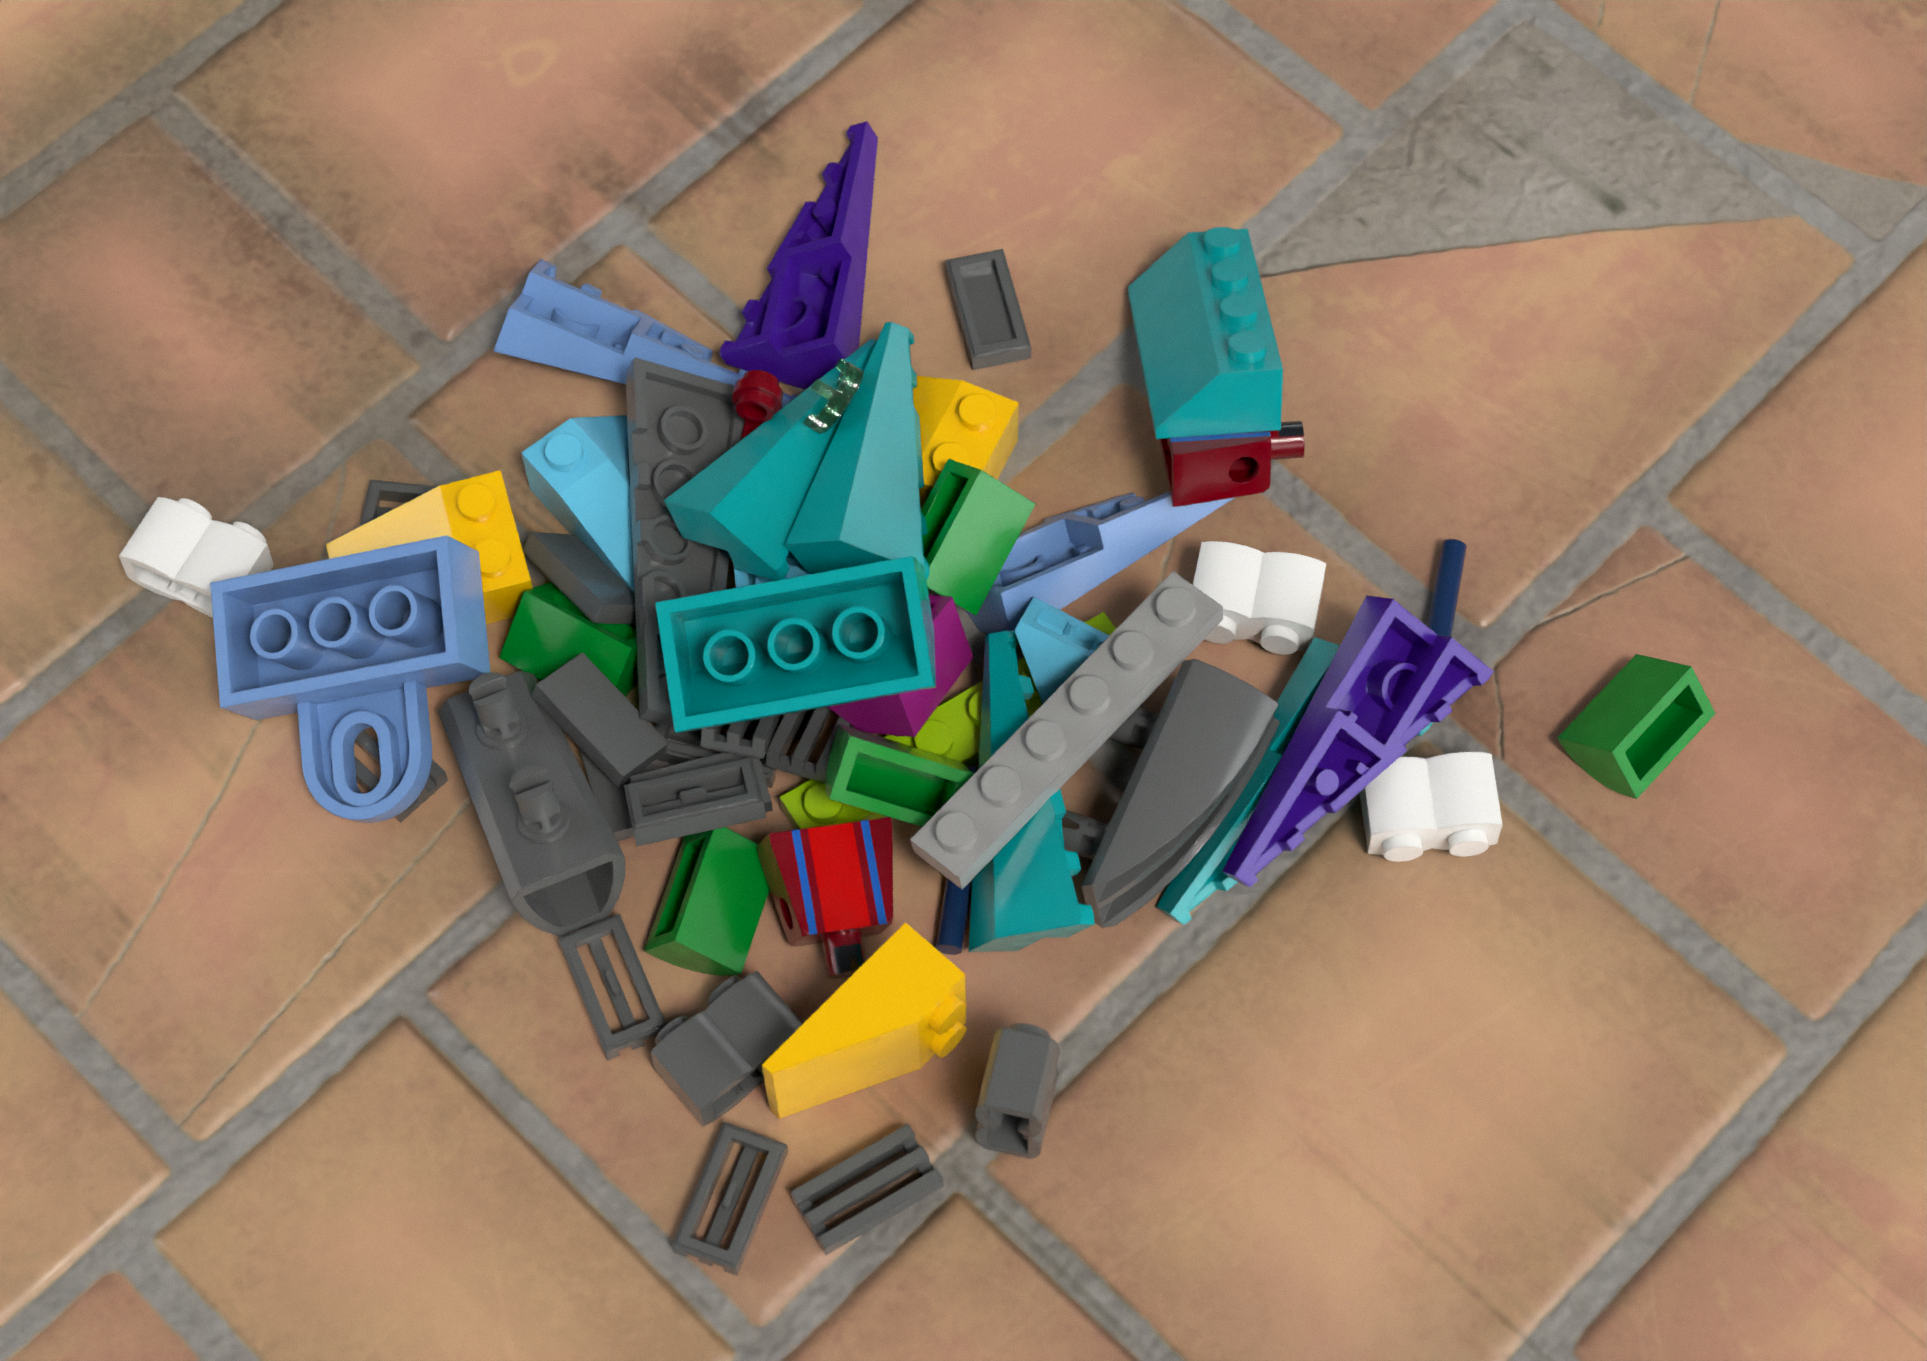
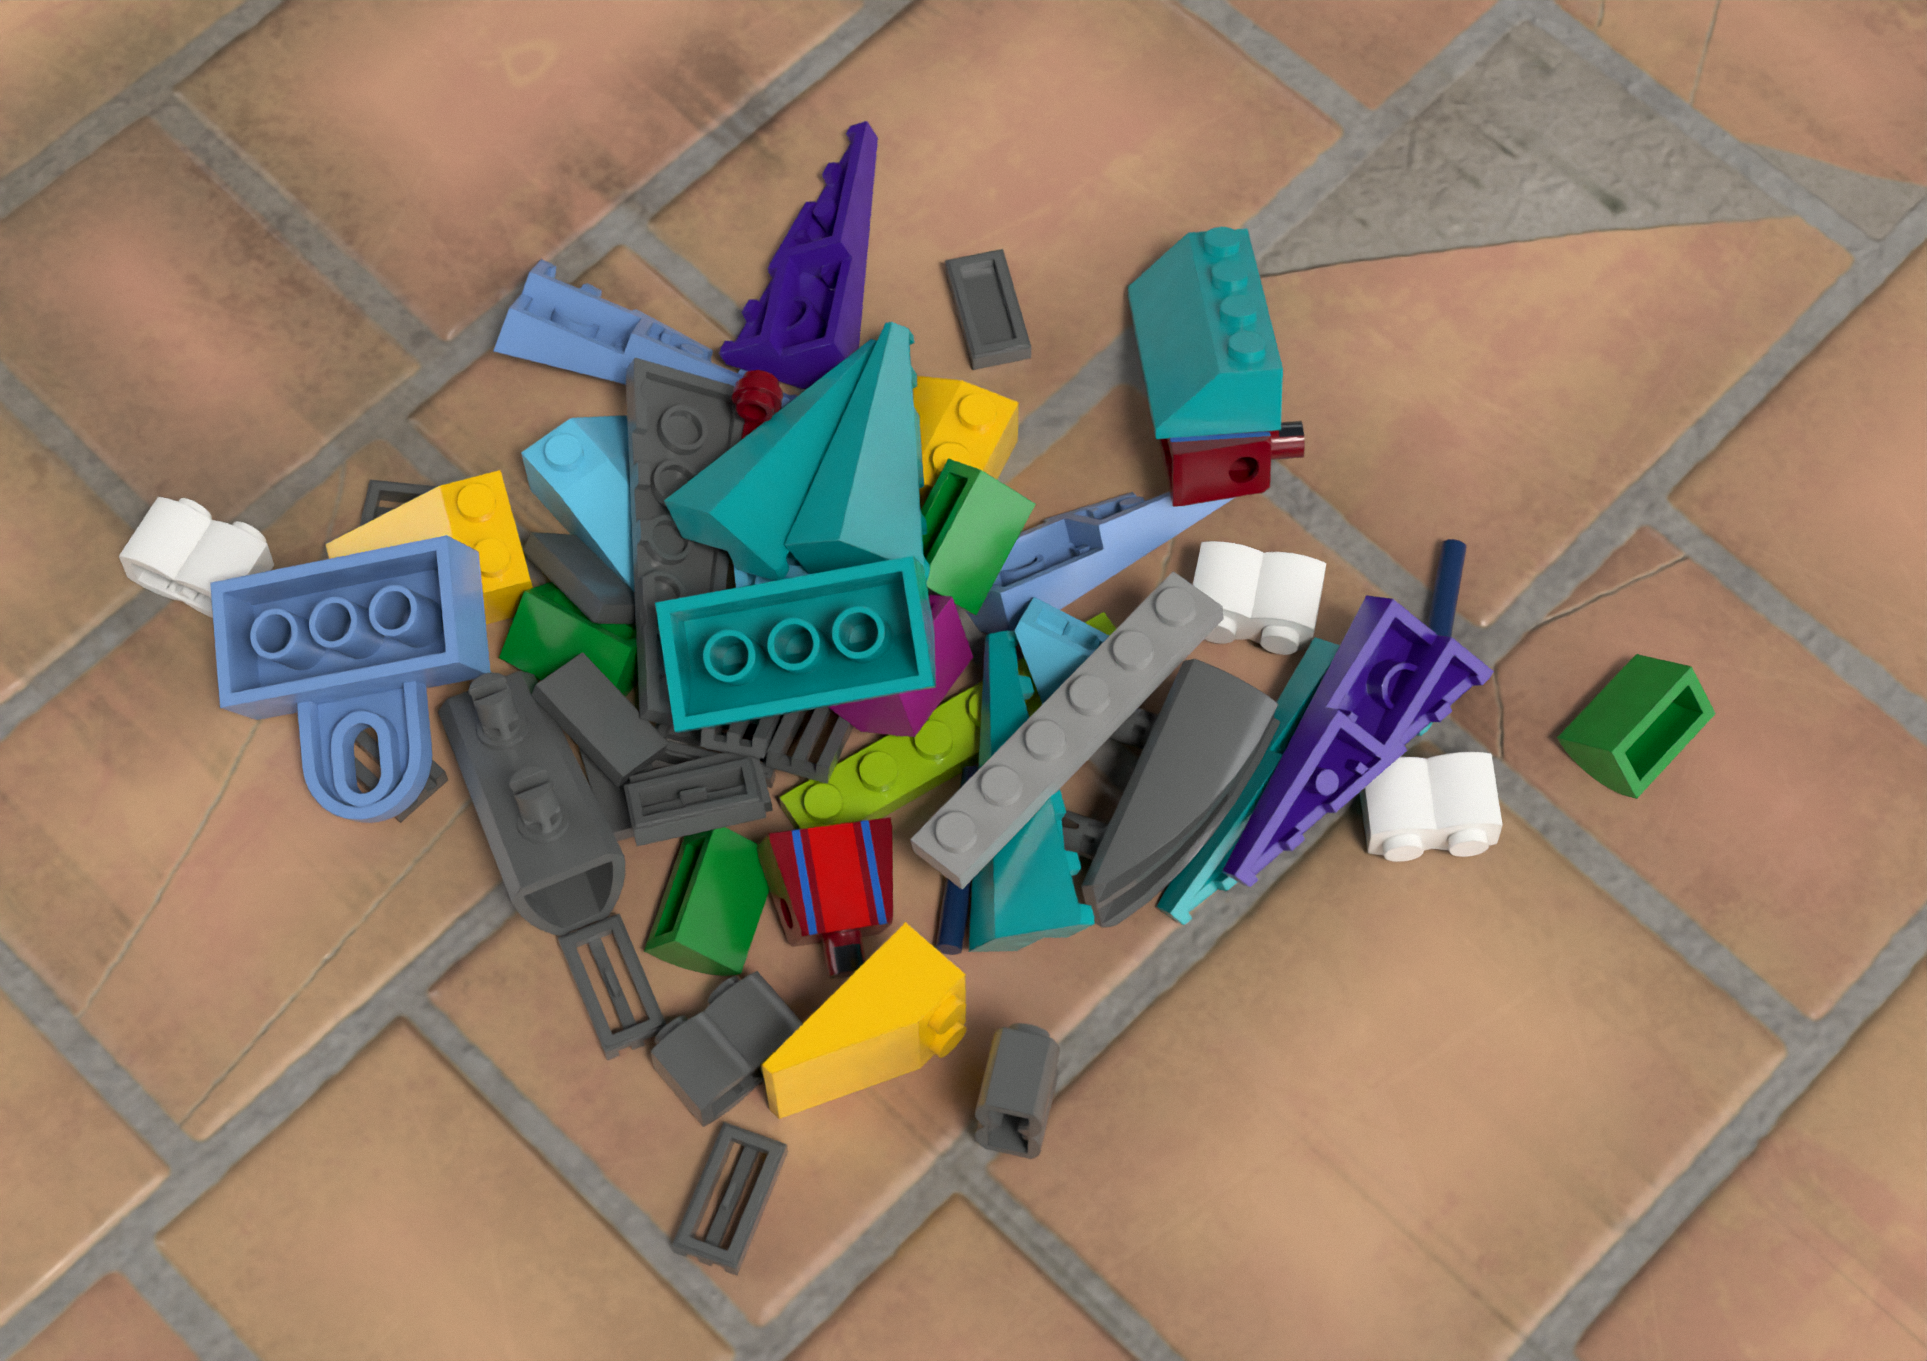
dark grey tile [791,1124,944,1255] -> none
clear green piece [803,358,864,434] -> none
green brick [825,724,974,827] -> none

